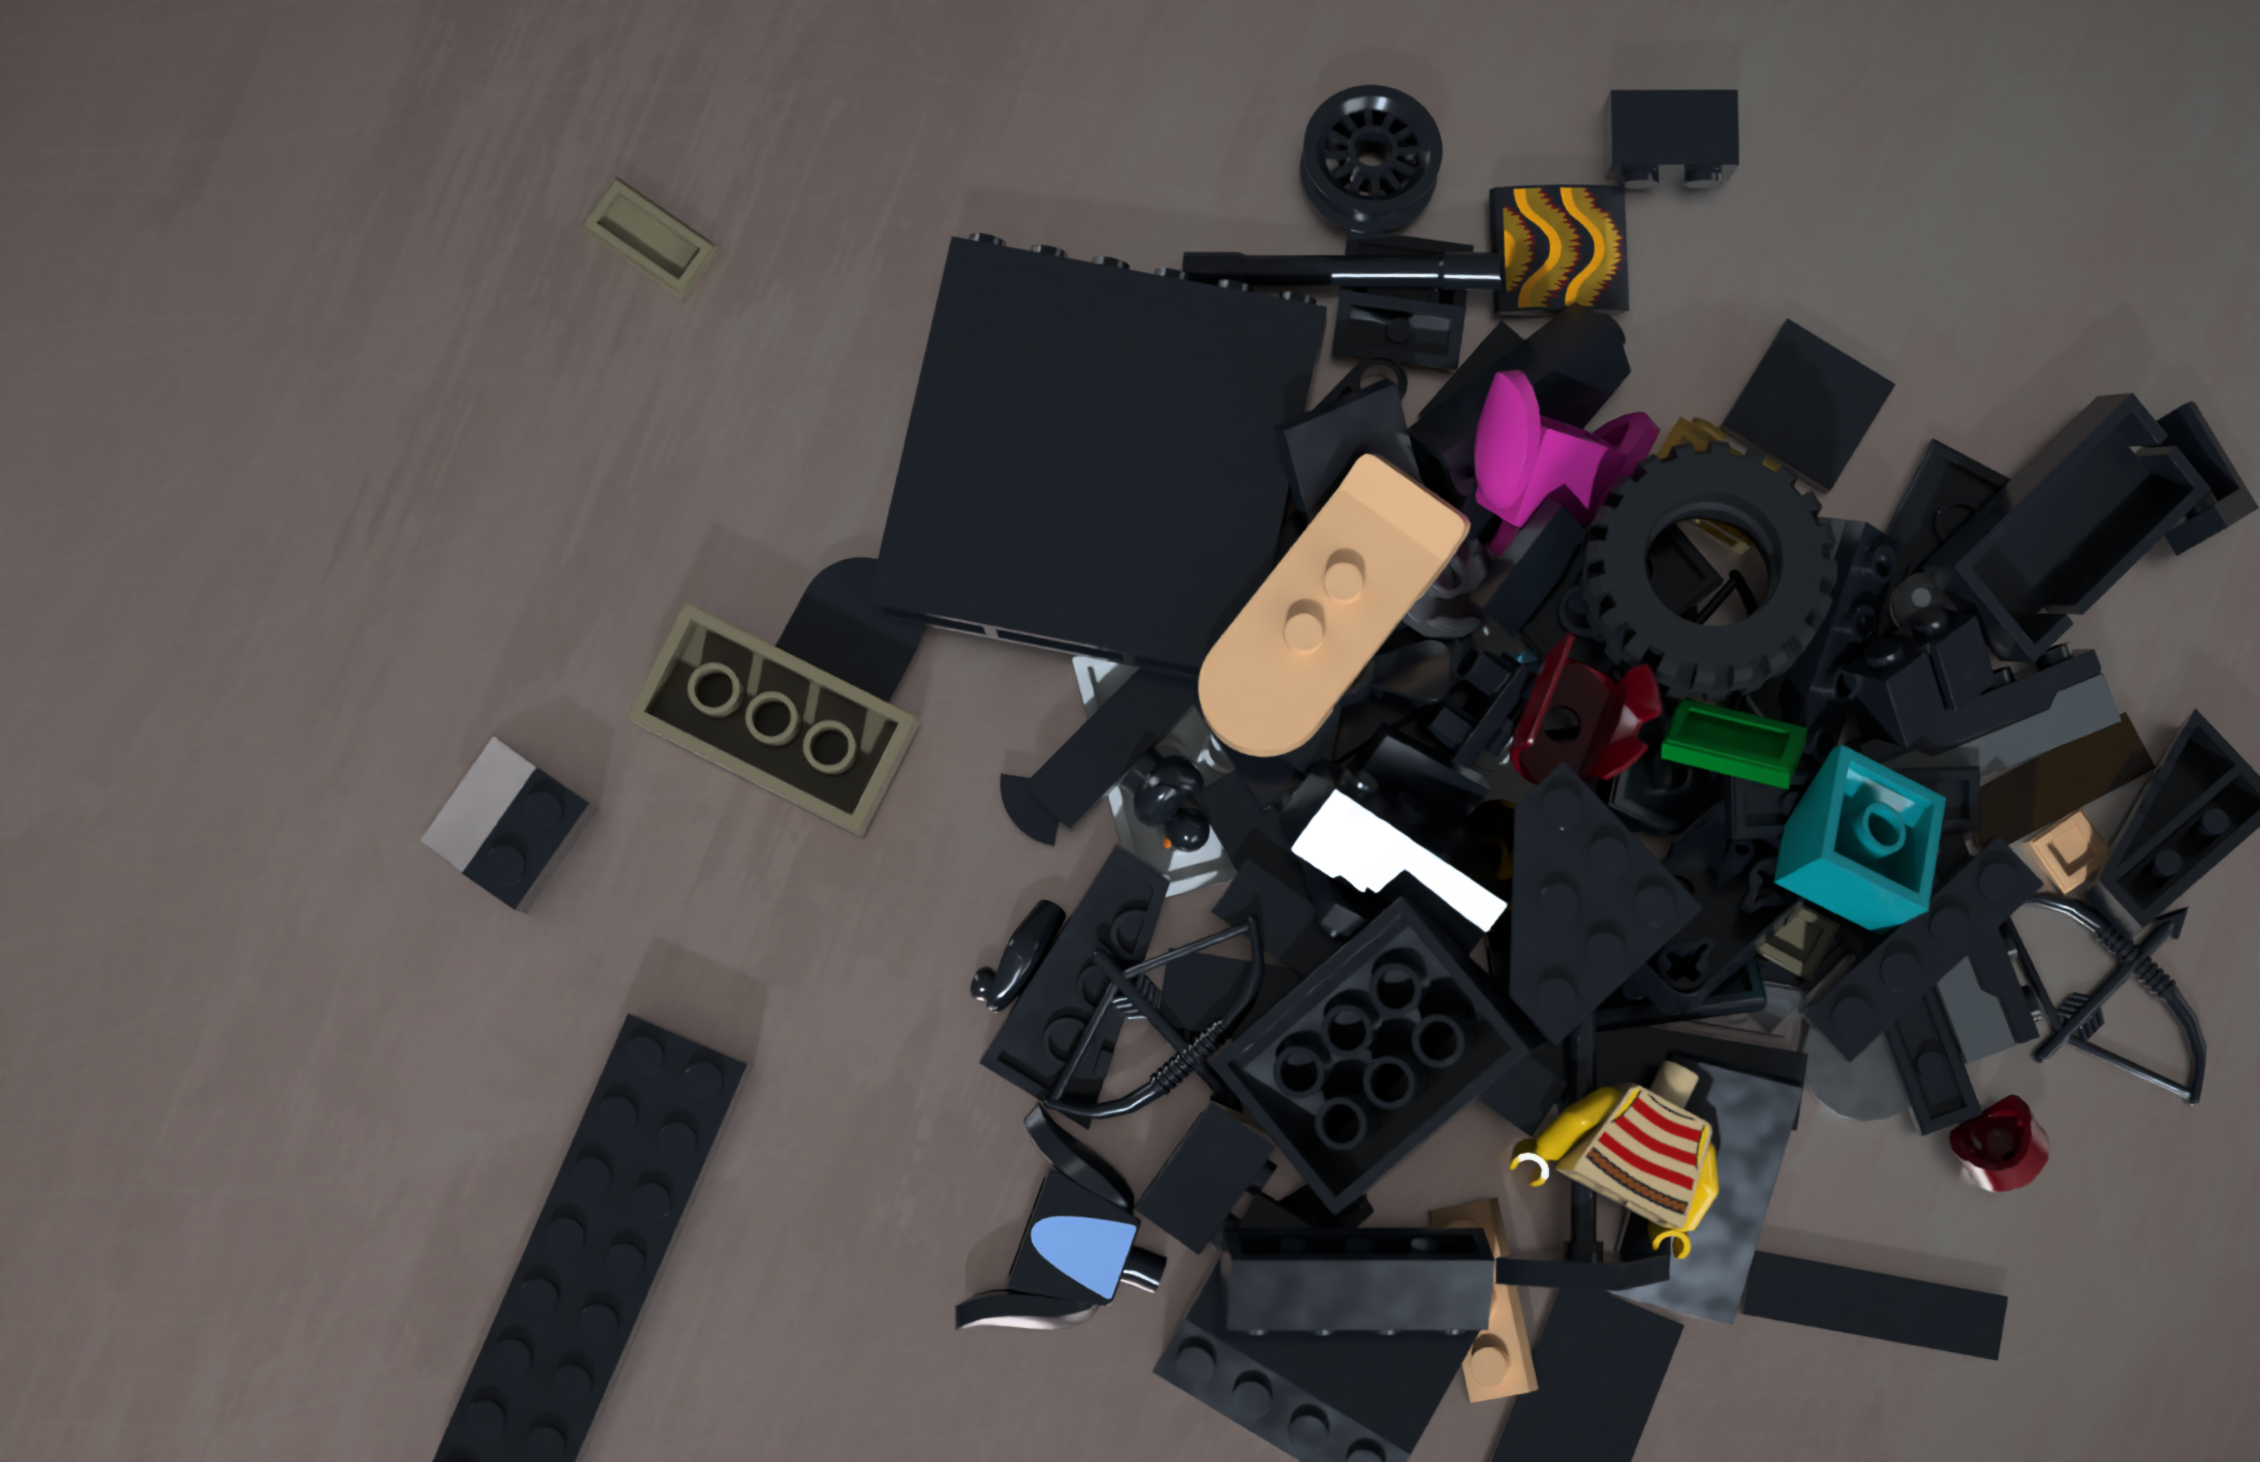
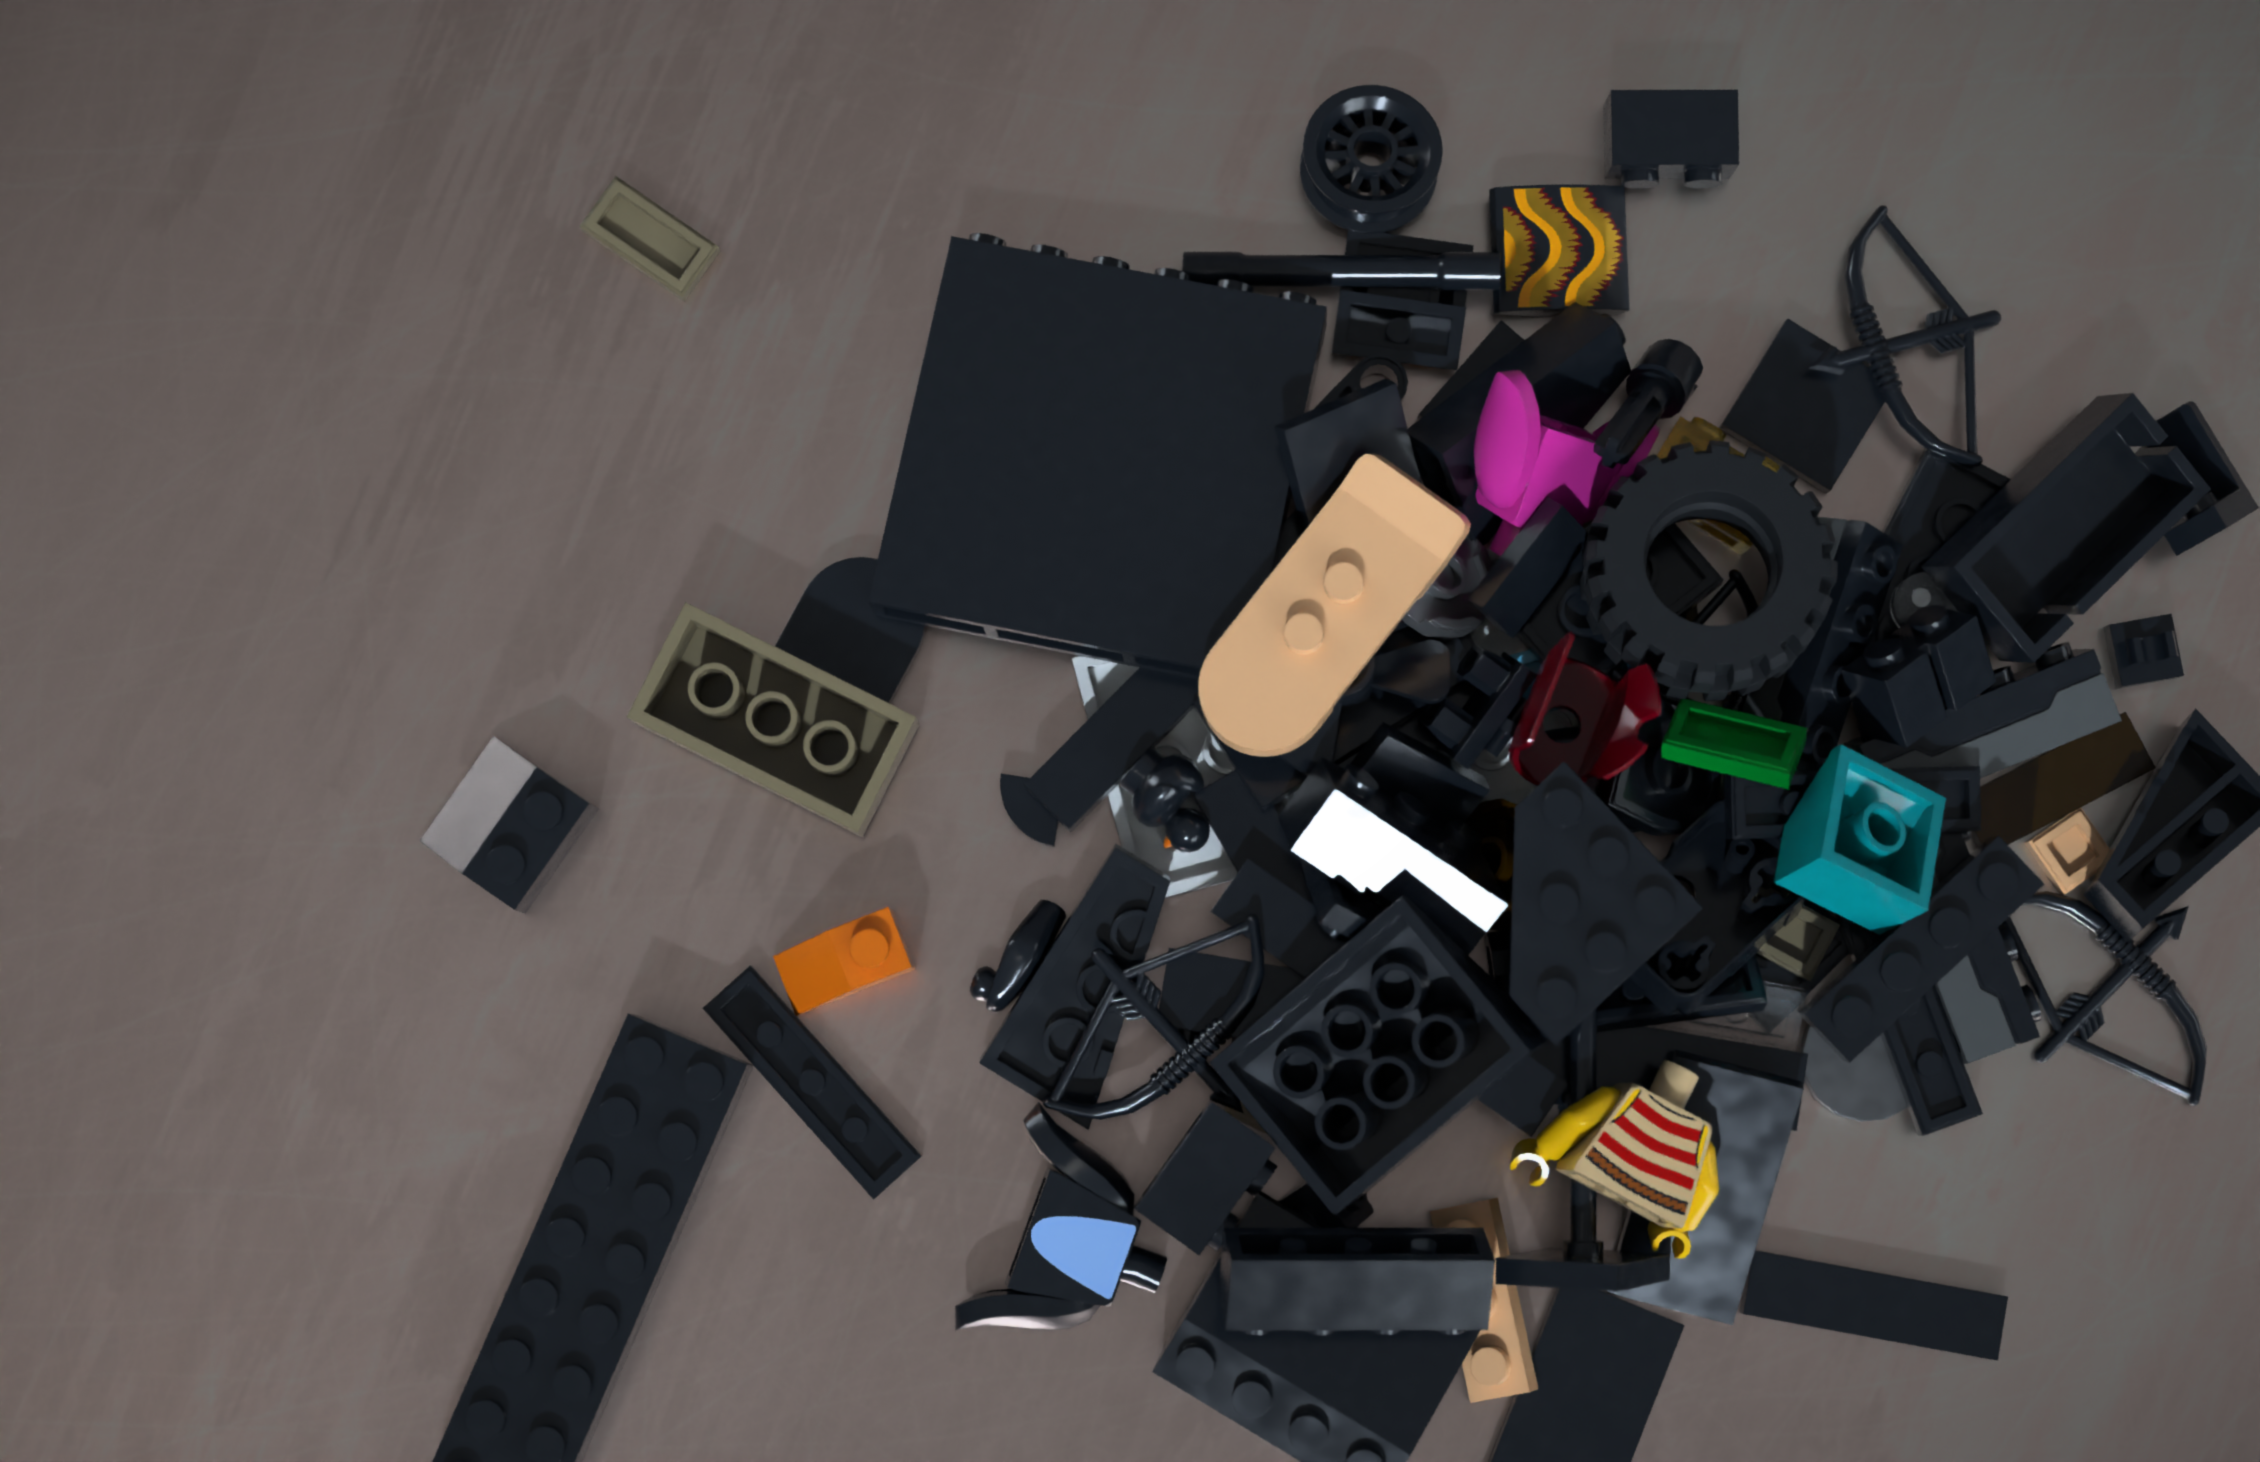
dark red piece [1949,1094,2050,1192] -> none
none -> black tile [703,965,922,1200]
none -> orange slope [773,907,916,1016]
none -> black piece [1593,339,1703,469]
none -> black piece [1809,205,2002,467]
none -> black tile [2103,614,2184,689]

